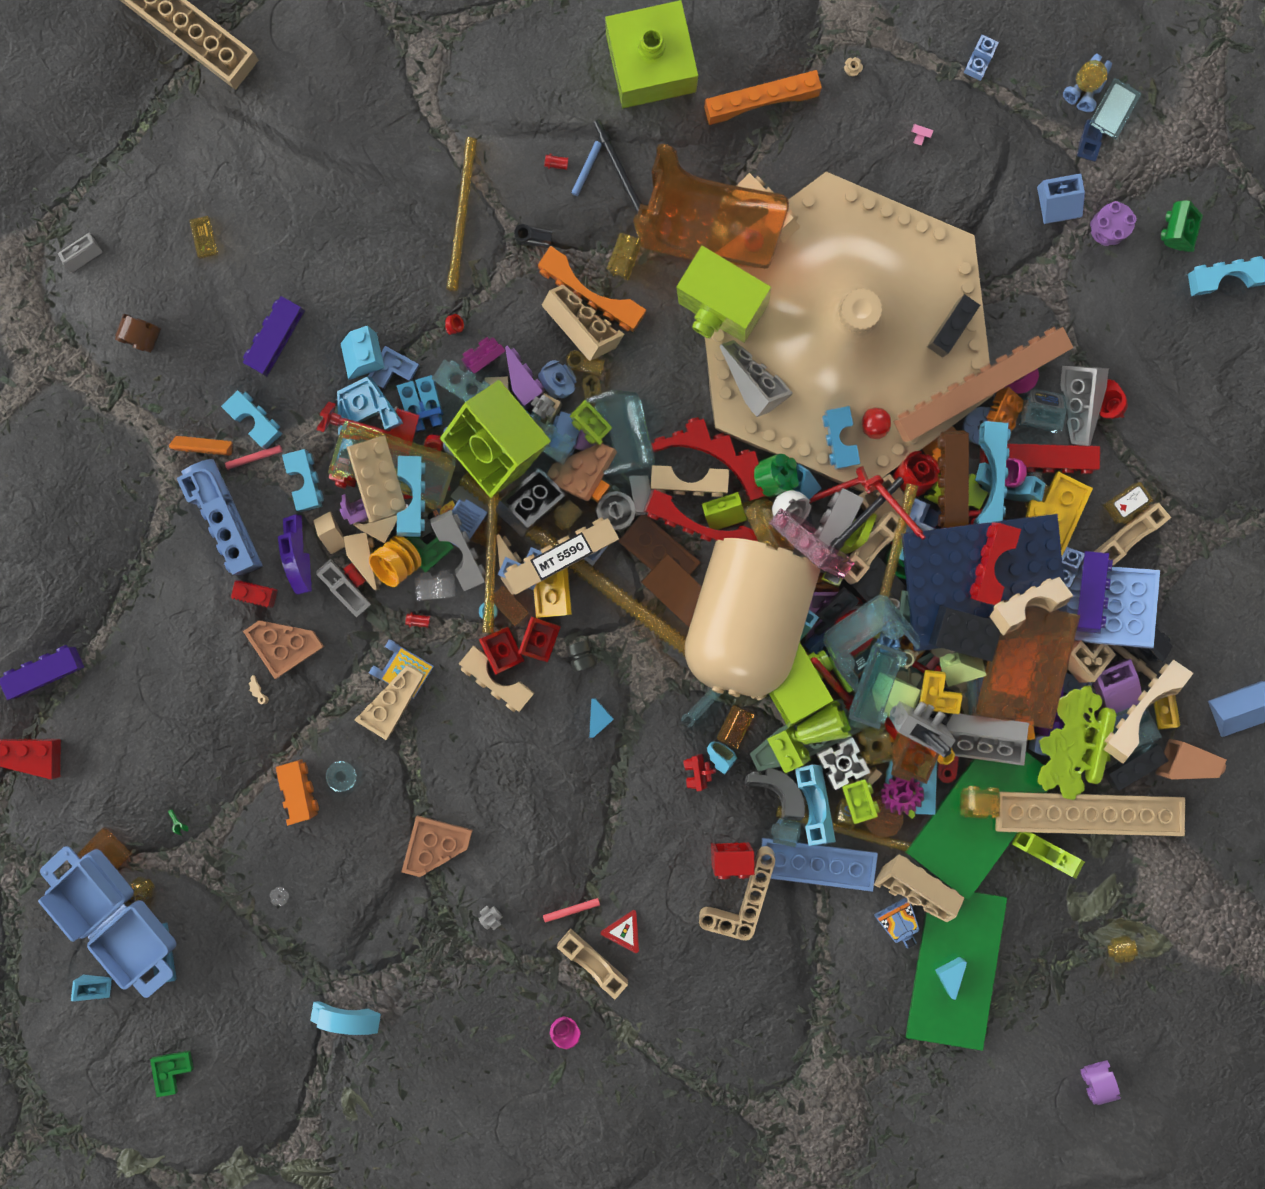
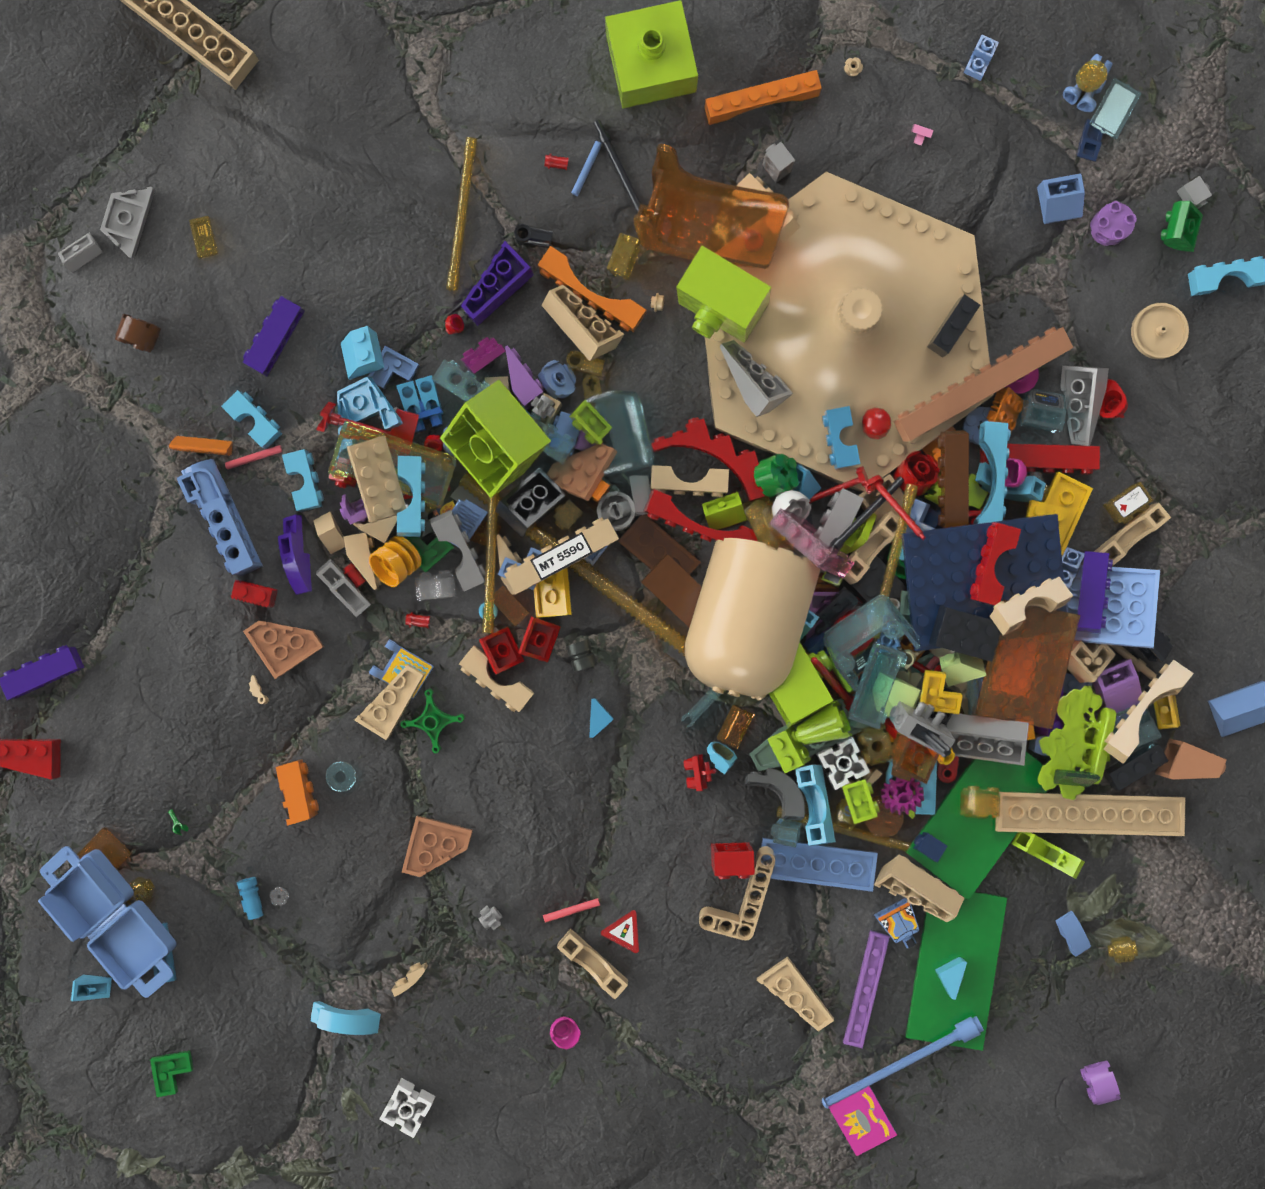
none -> light grey wing [100,187,155,259]
none -> dark azure axle [237,877,263,920]
none -> white brick [380,1078,435,1138]
none -> tan slope [392,962,428,997]
none -> green piece [400,688,465,753]
none -> dark purple wedge [461,241,534,326]
none -> tan plate [651,293,664,312]
none -> tan wing [757,957,834,1031]
none -> light grey brick [762,142,795,183]
none -> flag [822,1016,984,1156]
none -> medium lavender tile [843,930,890,1049]
none -> dark blue brick [913,832,947,863]
none -> clear green slope [1054,769,1100,787]
none -> medium blue slope [1055,911,1091,957]
none -> tan piece [1131,303,1189,359]
none -> light grey brick [1177,176,1212,209]

